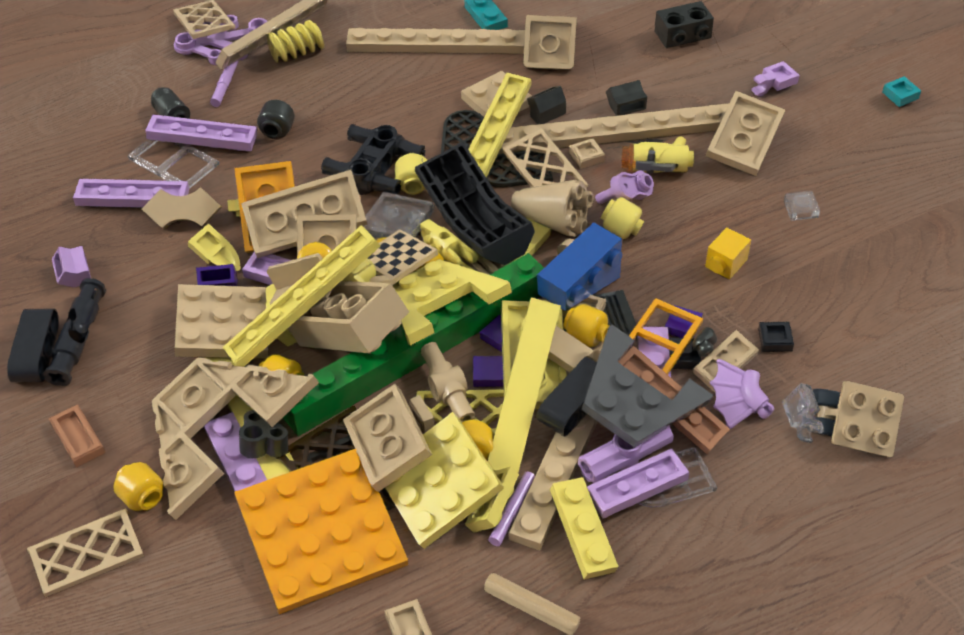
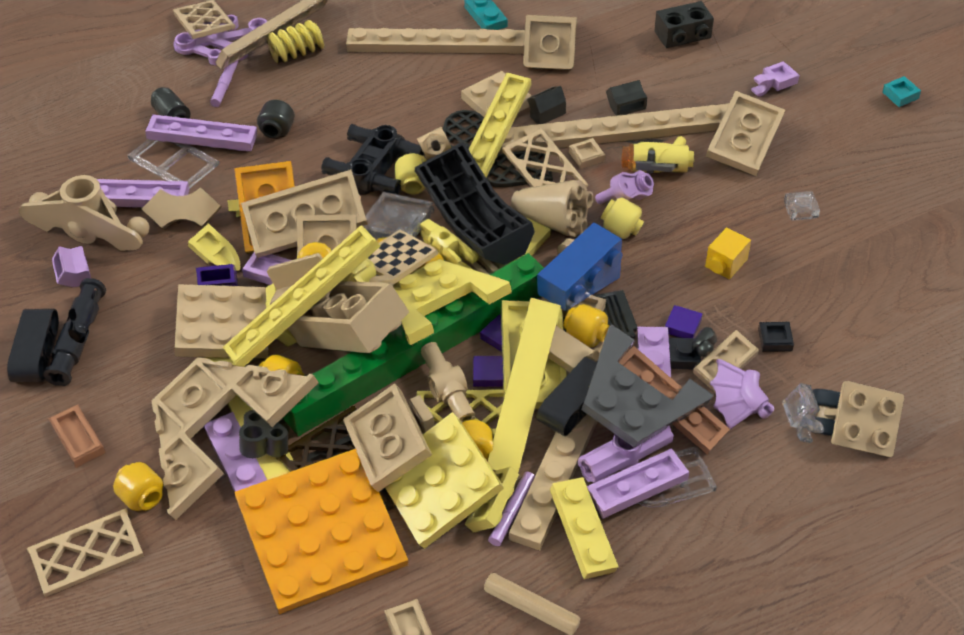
light orange window [629,298,703,375] -> none
none -> tan piece [19,175,149,251]
none -> tan pin [417,127,452,160]

